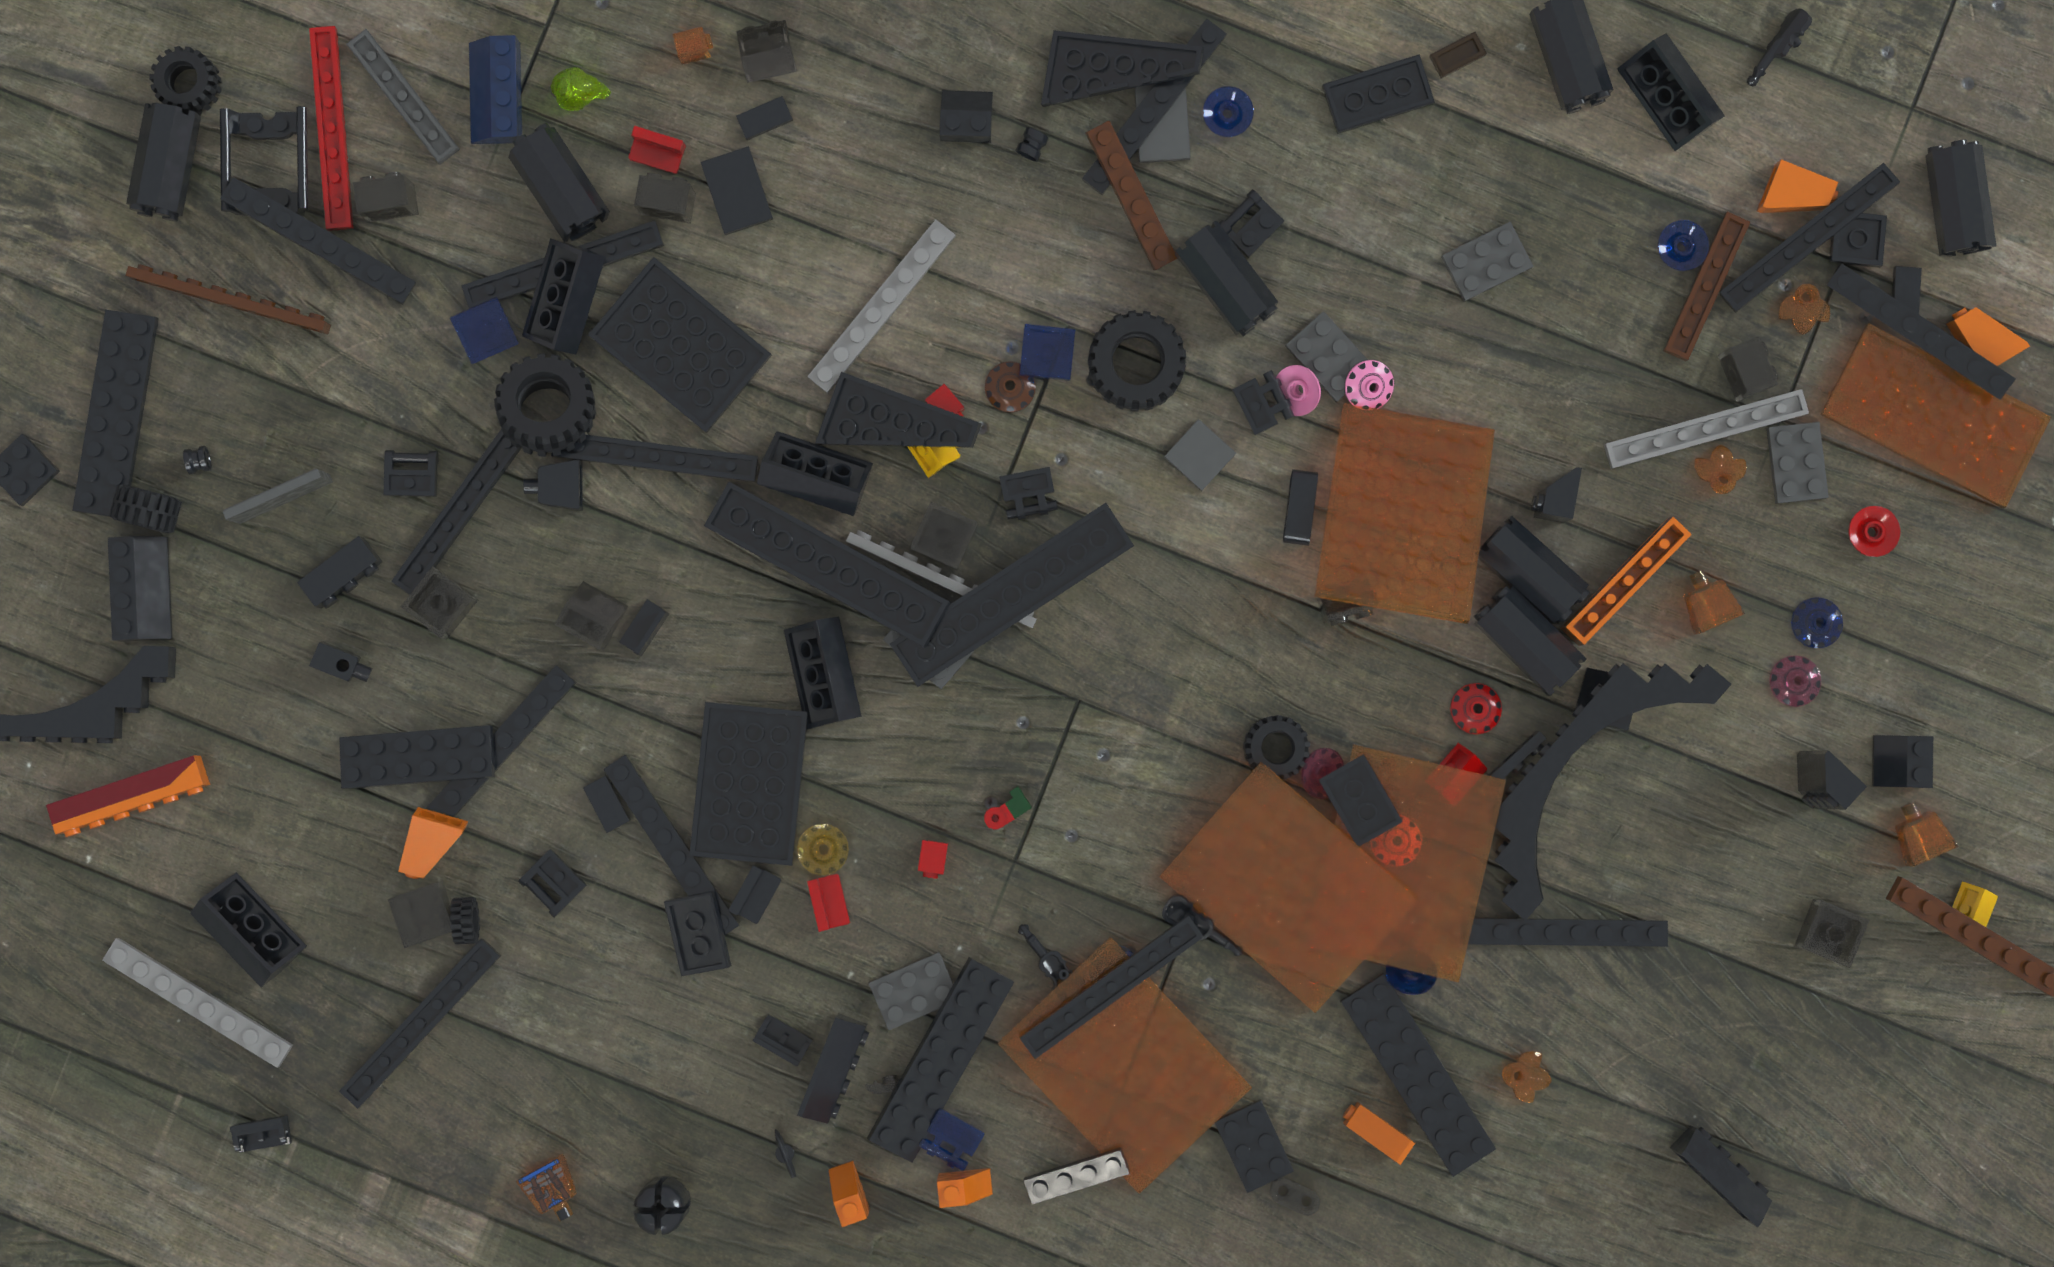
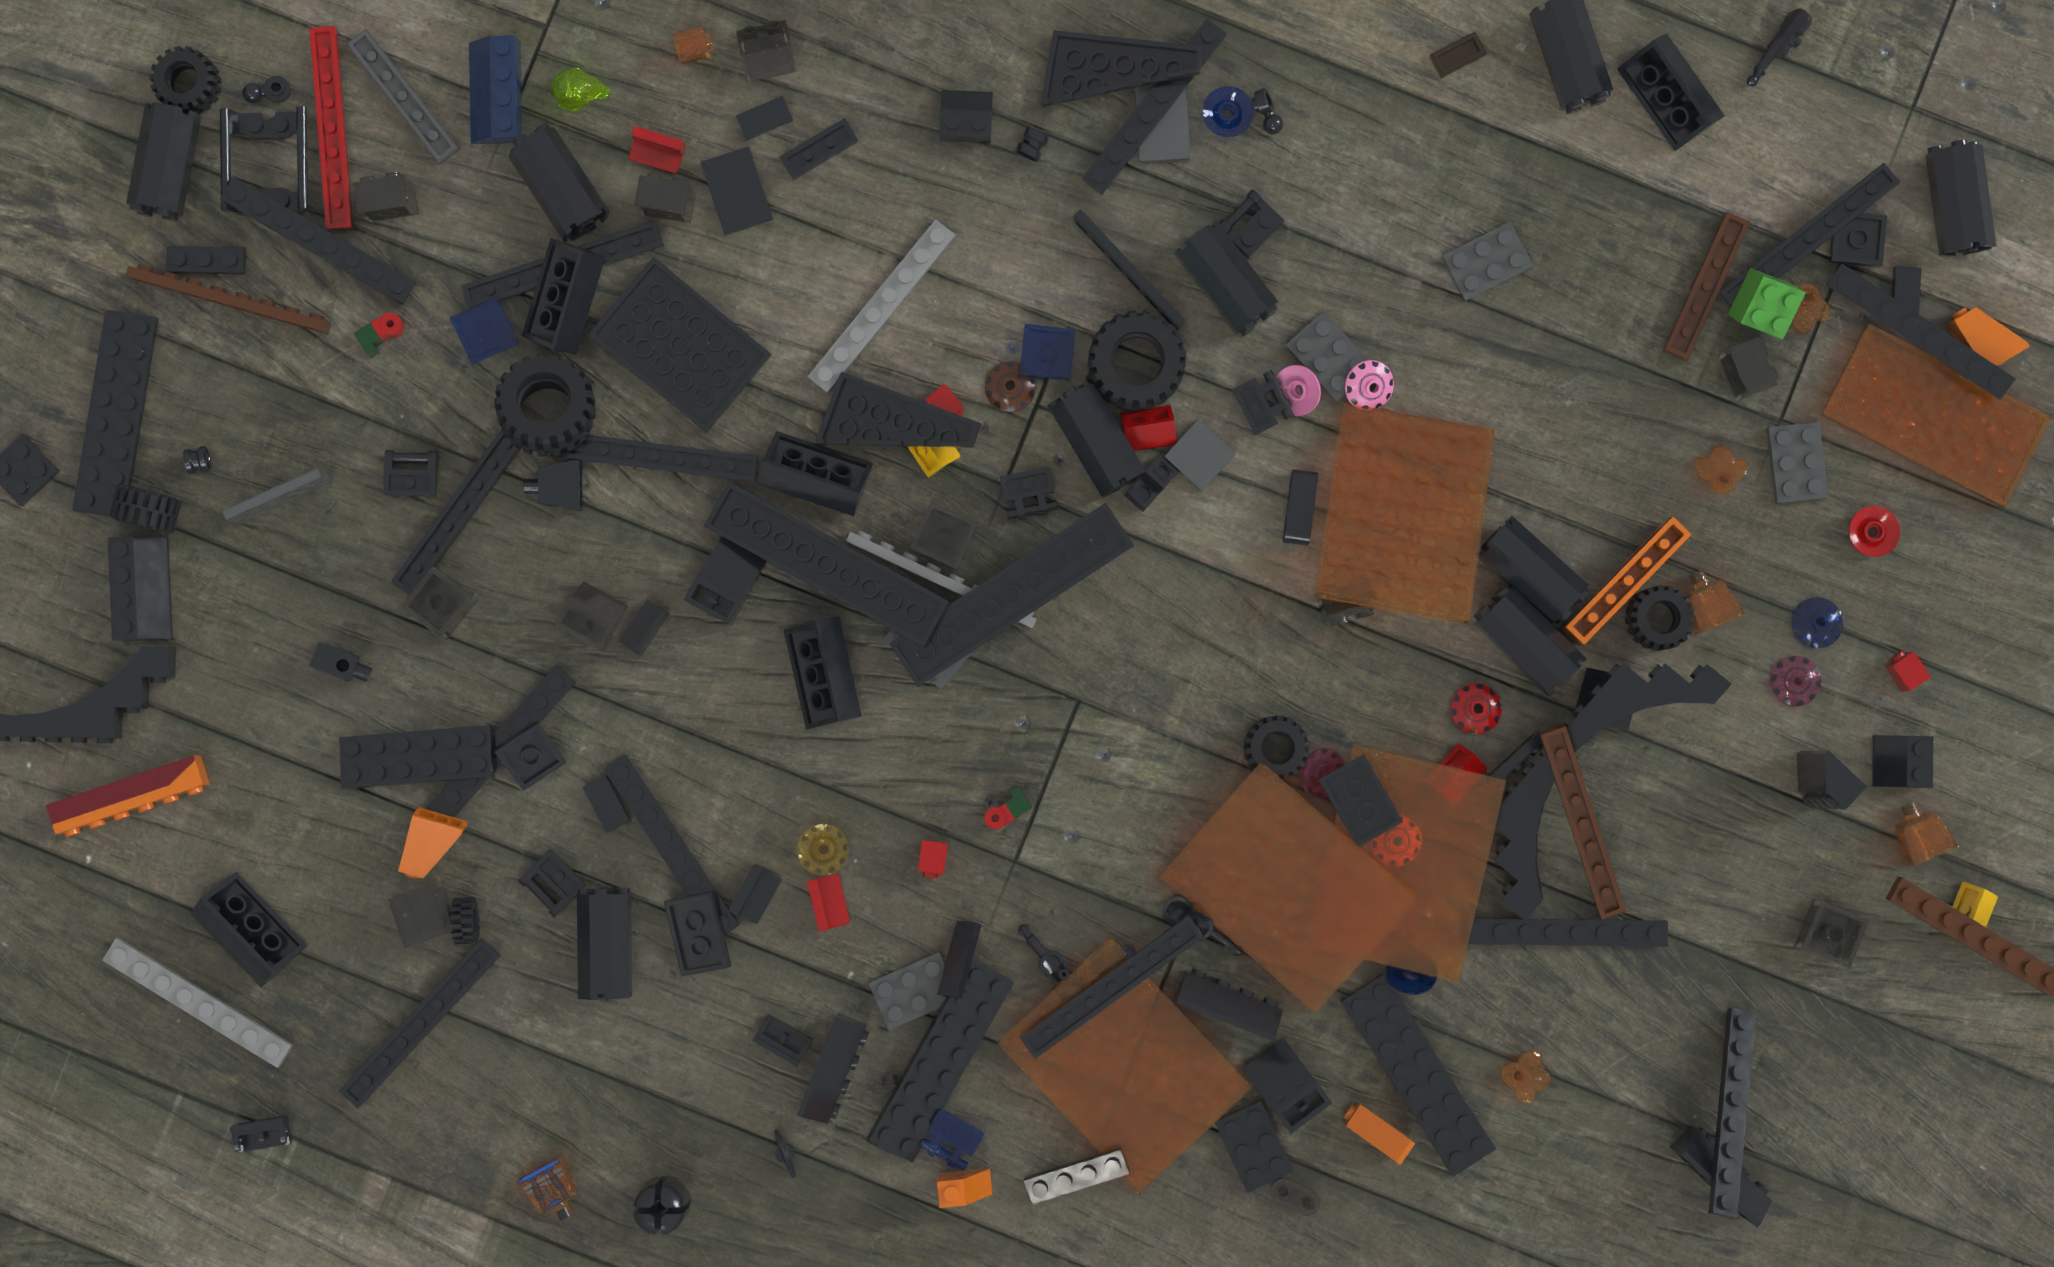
black brick [297,536,382,609] -> none
black plate [689,702,808,866] -> none
orange slope [829,1161,870,1227] -> none
reddish brown plate [1085,120,1178,270] -> none
black tile [1322,54,1435,134] -> none
black slope [1531,467,1582,523] -> none
light grey plate [1604,389,1809,469] -> none
clear blue dish [1658,220,1709,271] -> none
orange slope [1757,159,1838,213] -> none
none -> black plate [166,246,246,274]
none -> black plate [242,76,291,104]
none -> leg [353,313,405,358]
none -> black plate [494,720,567,791]
none -> black brick [577,887,632,1000]
none -> black slope [684,537,767,626]
none -> black plate [780,118,859,180]
none -> black tile [937,920,981,999]
none -> black brick [1047,379,1146,499]
none -> black tile [1073,209,1185,330]
none -> red panel [1120,405,1177,451]
none -> black slope [1124,454,1180,512]
none -> black slope [1174,968,1283,1042]
none -> black slope [1242,1037,1332,1134]
none -> black plate [1252,88,1283,134]
none -> reddish brown plate [1539,723,1626,920]
none -> black tyre [1625,585,1696,651]
none -> black plate [1708,1007,1756,1219]
none -> bright green brick [1728,268,1806,339]
none -> red brick [1885,650,1931,692]

